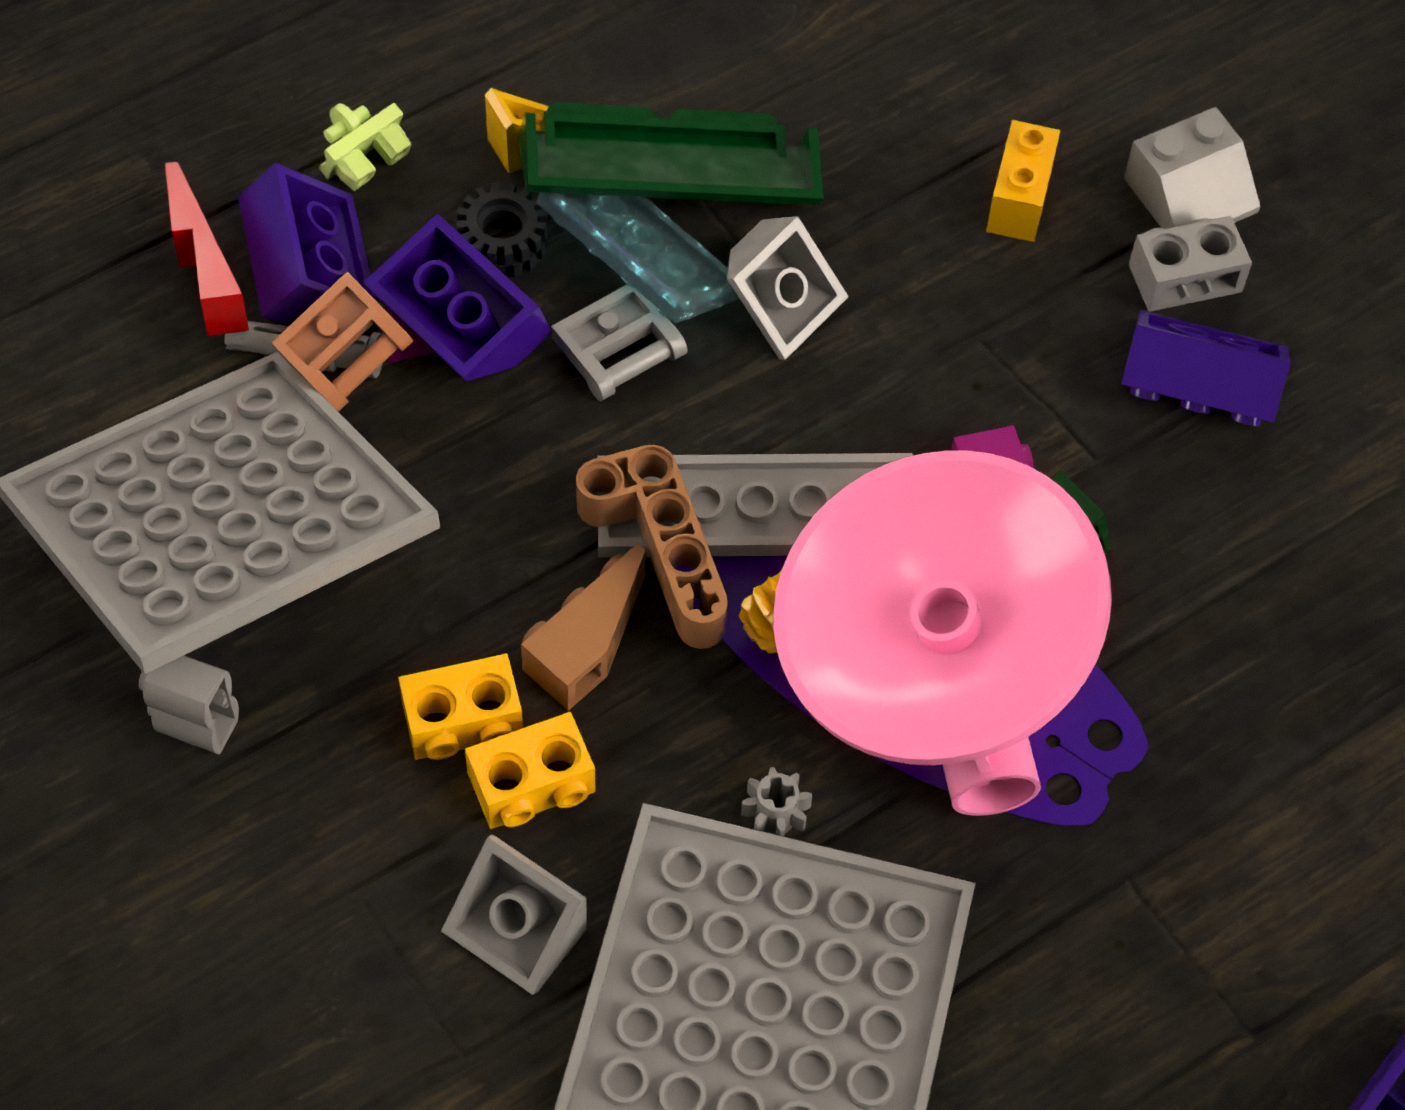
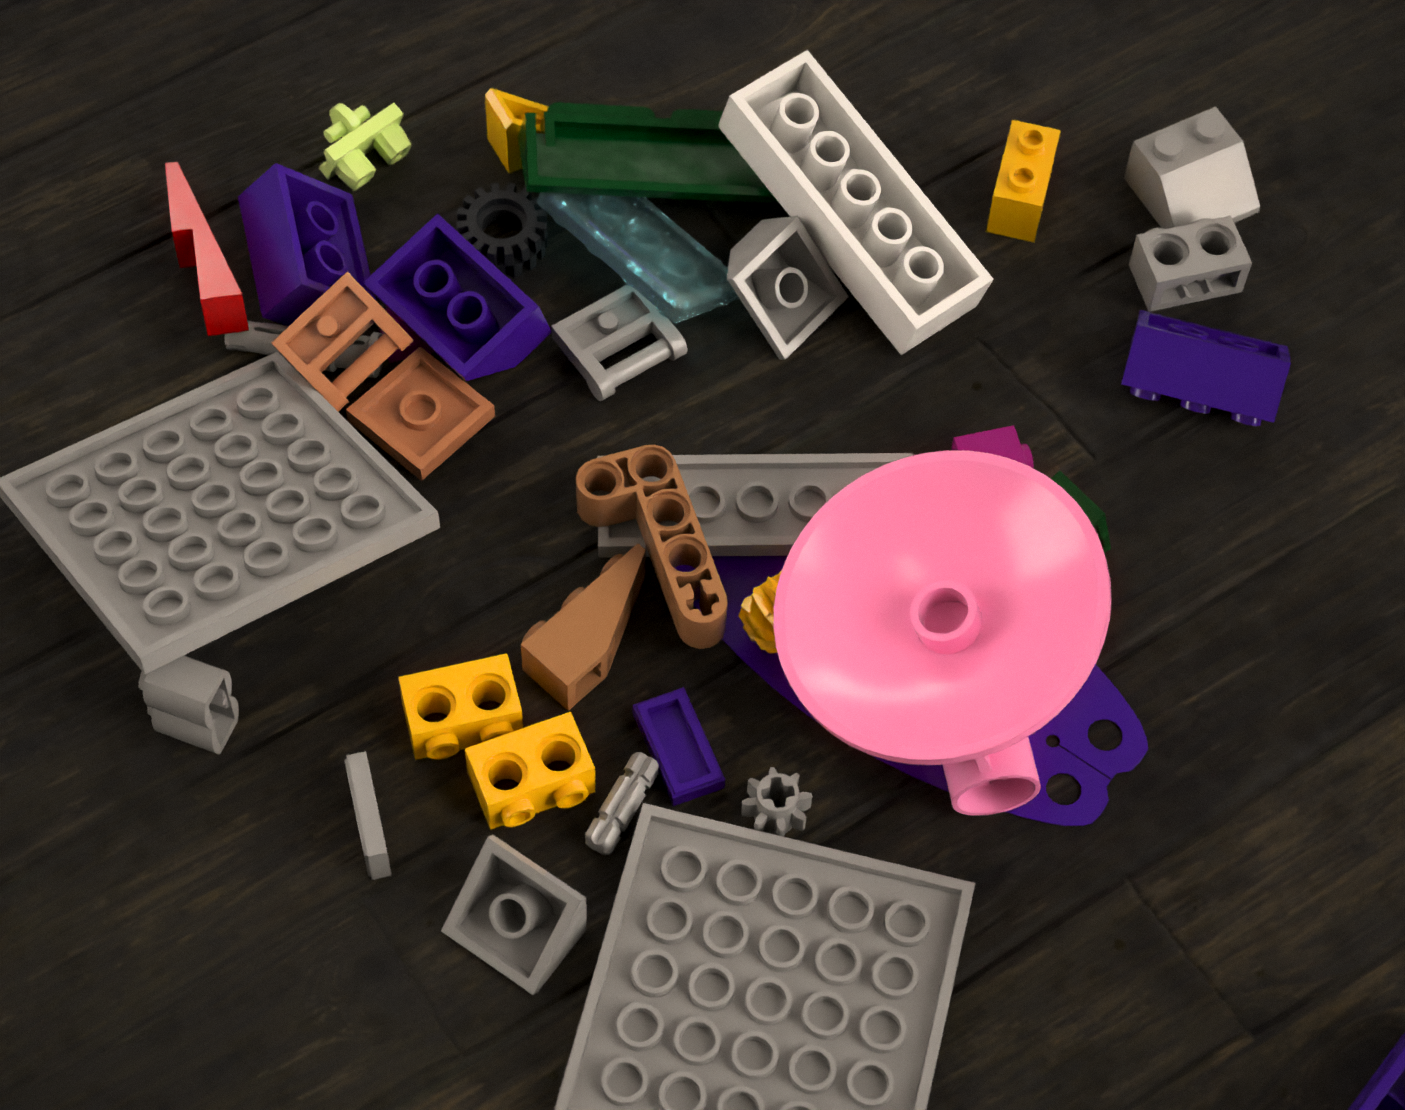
none -> light grey tile [344,751,391,880]
none -> nougat plate [346,347,495,481]
none -> light grey axle [585,752,659,855]
none -> dark purple tile [633,687,725,806]
none -> white brick [718,50,994,355]

